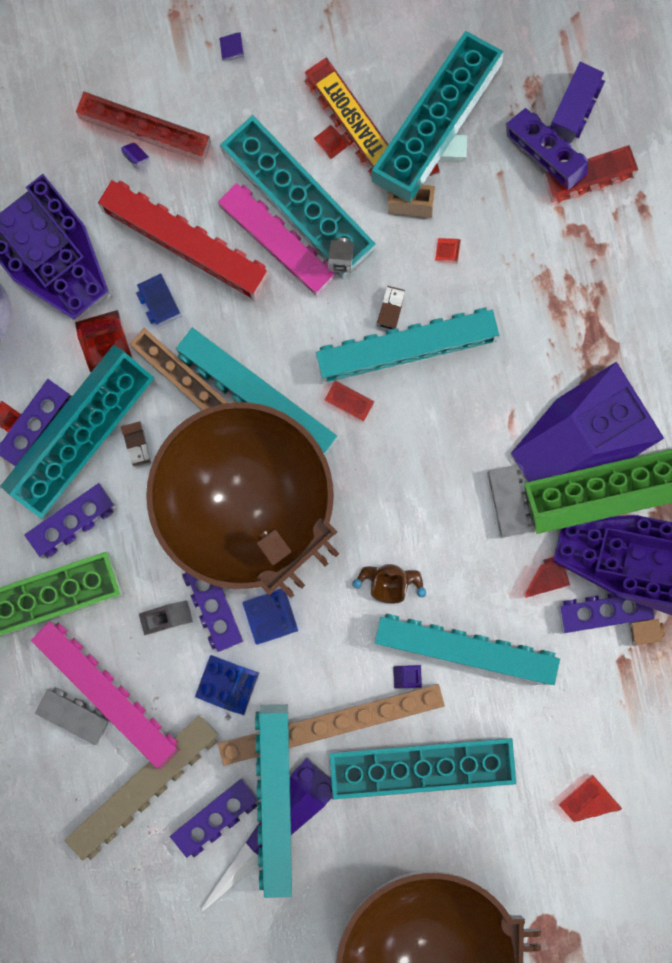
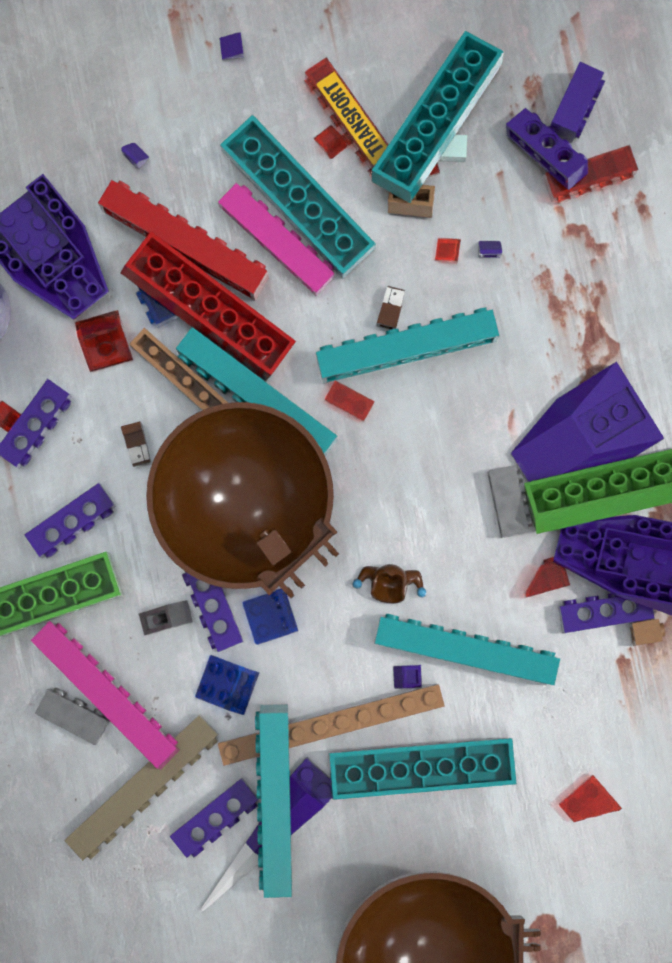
teal brick [0,345,155,519] -> none
clear red brick [76,91,211,163] -> none
flat silver slope [328,238,354,273] -> none
none -> red brick [120,232,296,382]
none -> dark purple slope [478,241,502,258]

